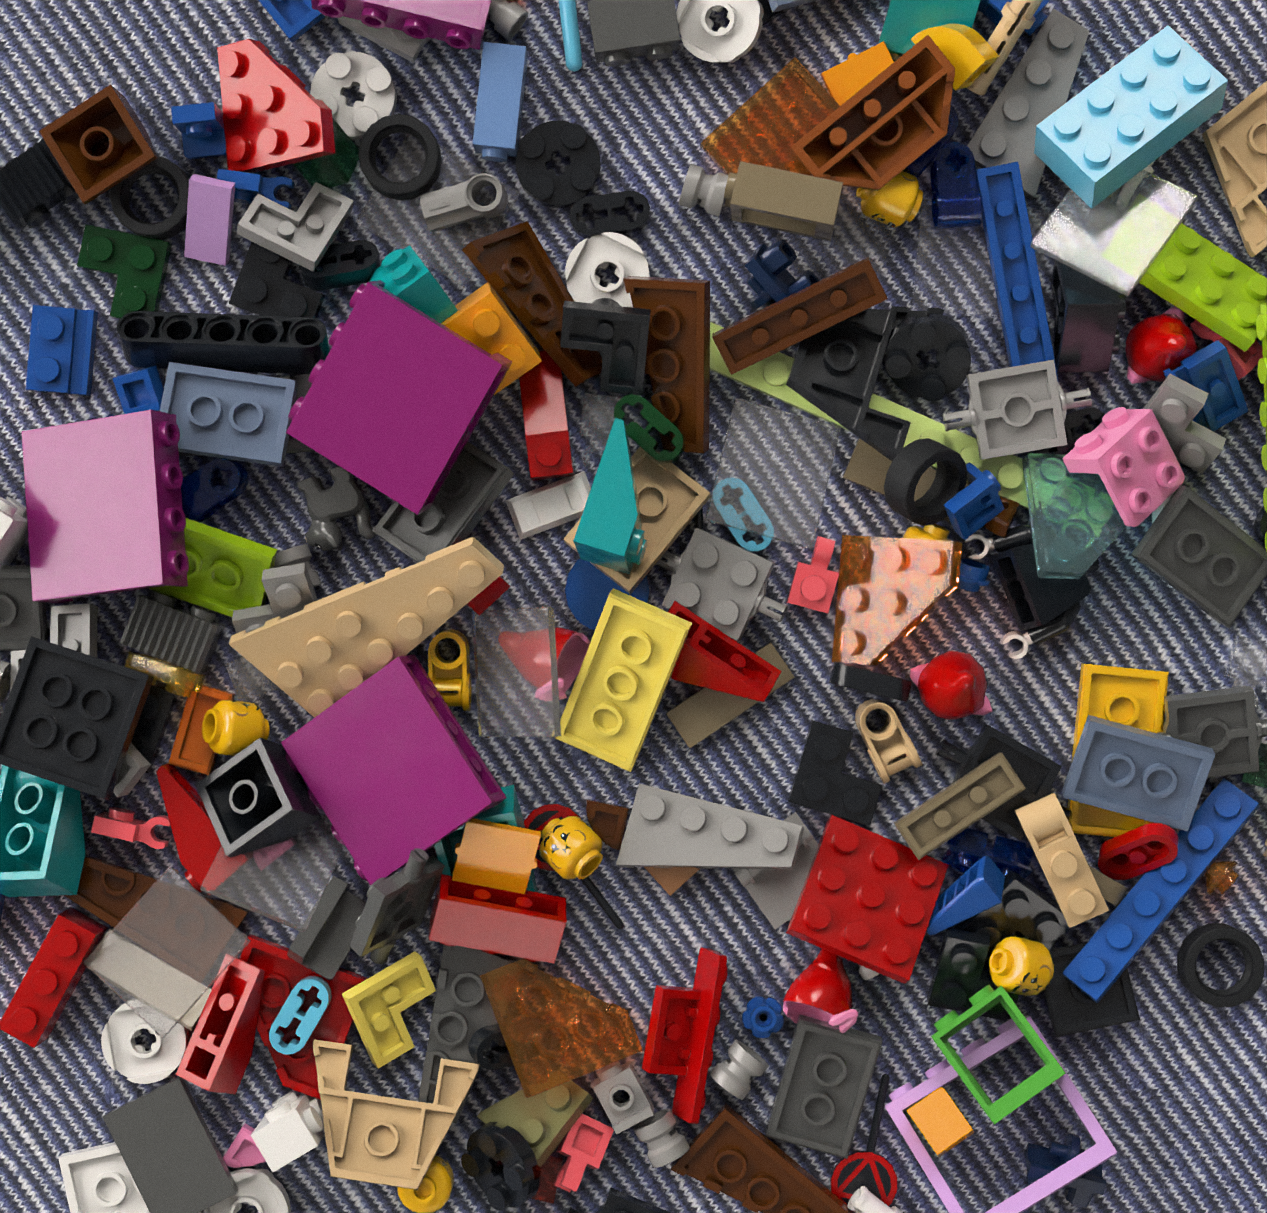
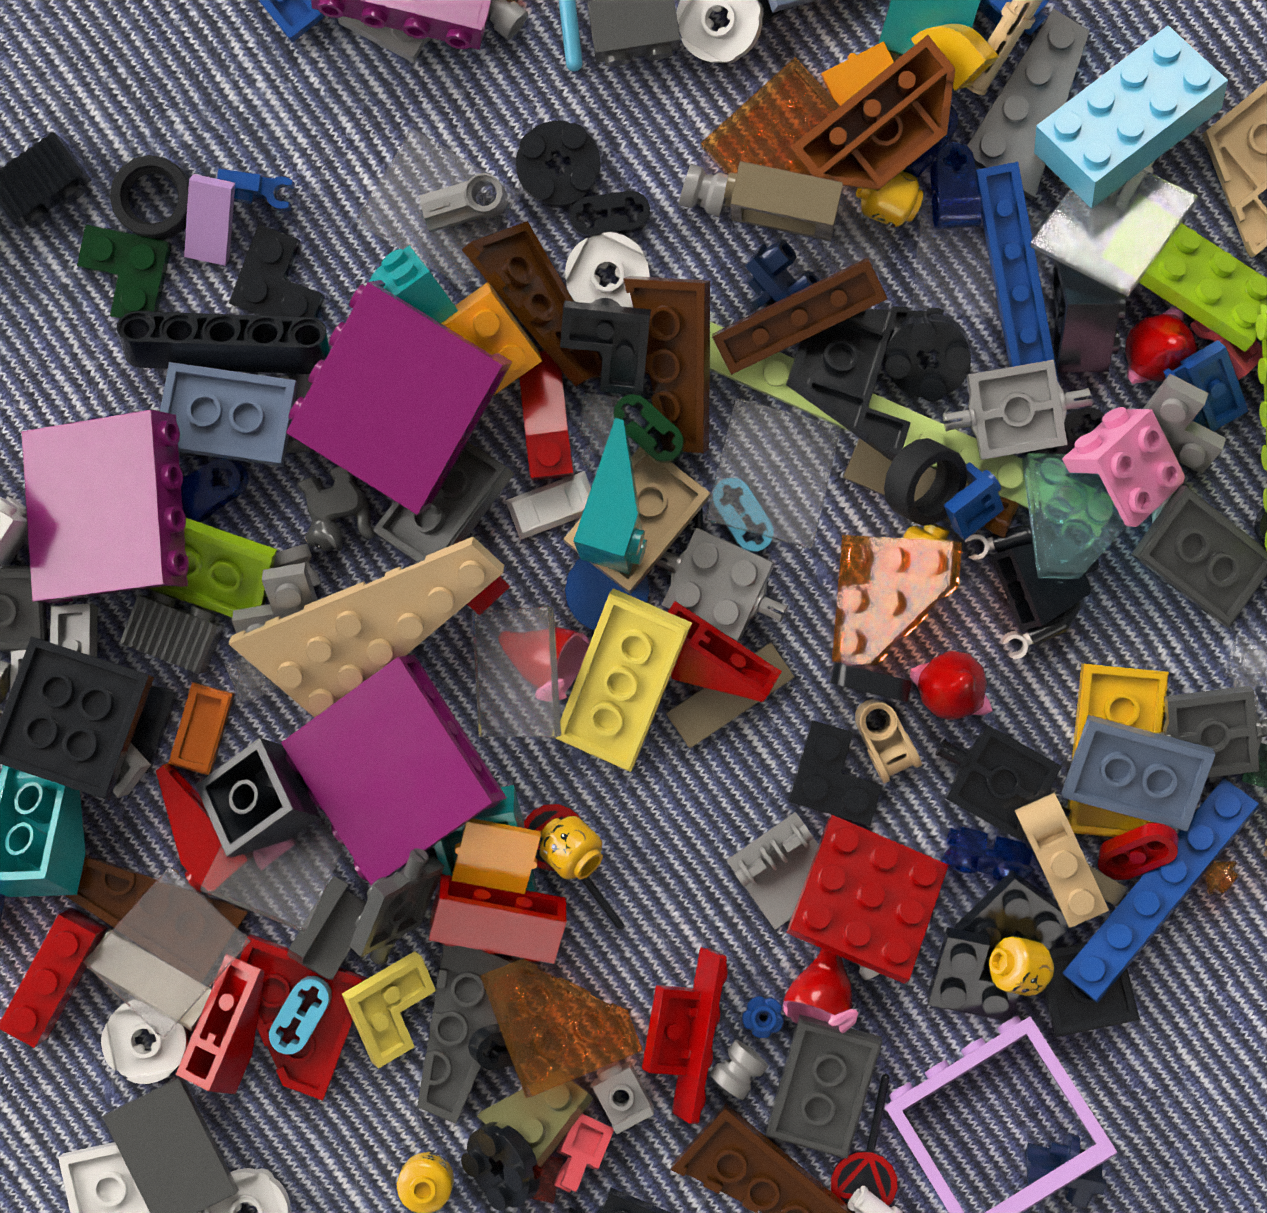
blue plate [25,305,98,396] -> none
reddish brown slope [39,84,157,205] -> none
coral plate [91,807,171,849] -> none
blue plate [112,365,164,414] -> none
clear yellow plate [125,651,206,698] -> none
blue bracket [171,102,226,160] -> none
yellow head [202,700,269,756] -> none
plate [217,39,335,173] -> none
bright pink tile [223,1123,266,1168] -> none
light grey plate [237,182,354,272] -> none
white brick [251,1091,325,1172] -> none
clear green panel [293,117,359,188] -> none
black beam [299,240,382,291] -> none
white plate [310,52,397,140] -> none
tan wing [313,1039,479,1190] -> none
black tyre [358,114,442,201] -> none
yellow piece [427,629,472,711] -> none
medium blue brick [473,42,528,162] -> none
reddish brown tile [586,799,629,850] -> none
light grey wing [616,783,804,870] -> none
light grey wheel [633,1108,690,1168] -> none
medium nougat tile [644,867,700,896] -> none
coral plate [786,536,839,614] -> none
dark tan tile [894,752,1026,860] -> none
light orange panel [906,1087,975,1157] -> none
blue slope [926,855,1005,936] -> none
bright green window [931,984,1066,1125] -> none
blue plate [949,558,990,592] -> none
black tyre [1177,923,1264,1007] -> none

